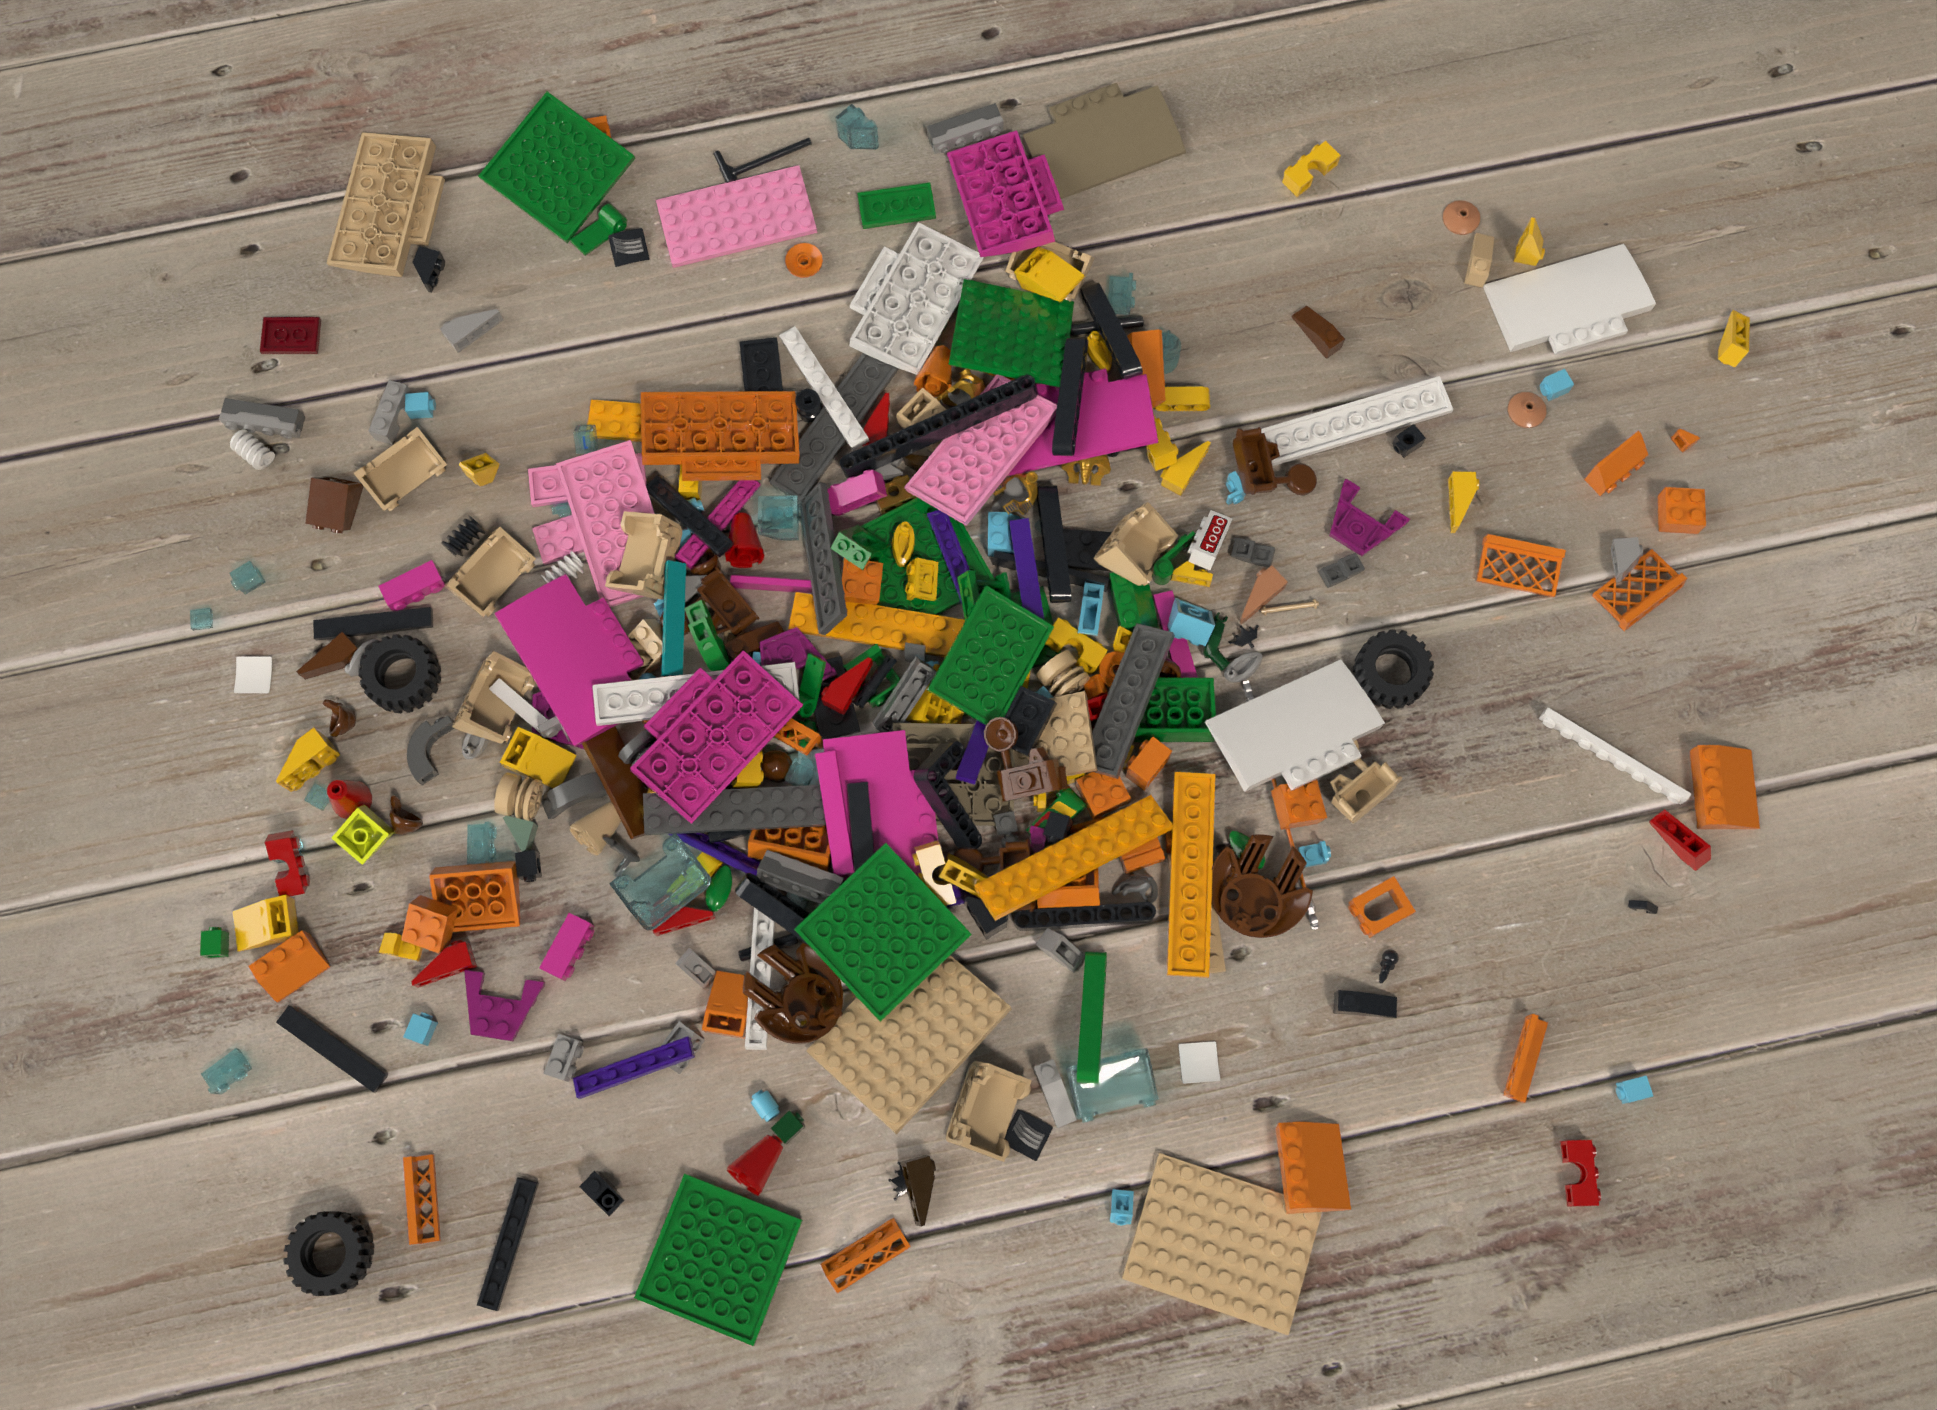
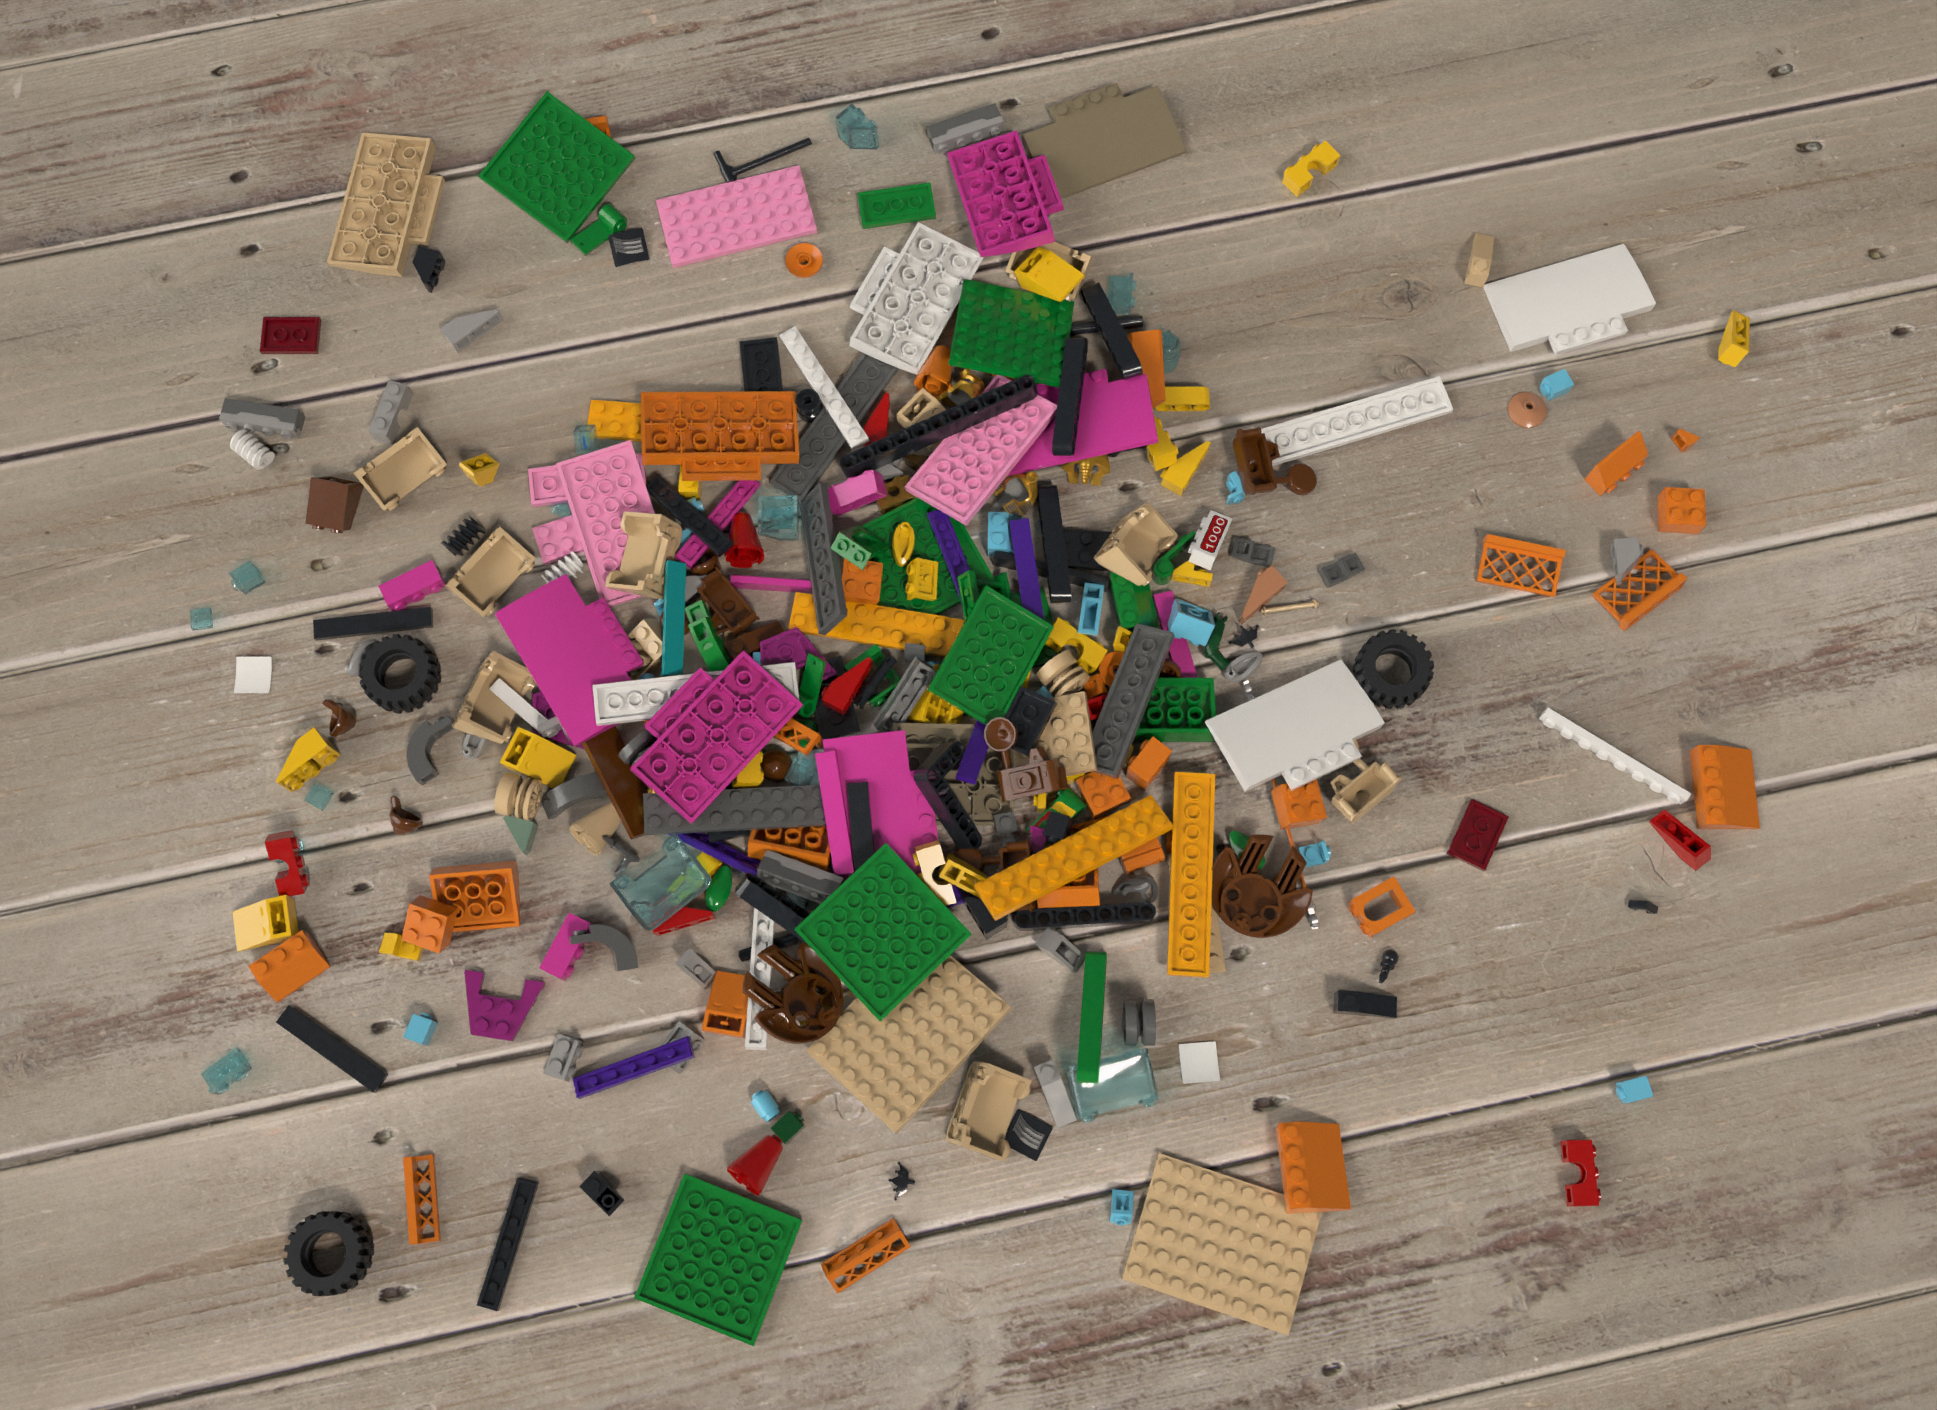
green brick [200,927,229,958] -> none
reddish brown slope [296,632,358,680] -> none
red cone [327,780,372,820] -> none
neon yellow slope [331,805,395,865] -> none
medium azure brick [405,392,436,419] -> none
red slope [411,940,477,988] -> none
clear light blue bracket [467,821,497,865] -> none
black brick [515,850,542,882] -> none
dark brown slope [901,1155,936,1227] -> none
yellow arm [1087,331,1112,373] -> none
reddish brown slope [1291,306,1345,359] -> none
magenta wing [1329,479,1410,557] -> none
black brick [1392,424,1426,458] -> none
nougat dish [1443,200,1480,235] -> none
yellow slope [1448,471,1479,533] -> none
orange fence [1503,1014,1548,1103] -> none
yellow slope [1514,217,1545,266] -> none
none -> dark grey arch [568,924,638,971]
none -> dark grey wheel [1122,999,1156,1046]
none -> dark red tile [1446,799,1509,871]

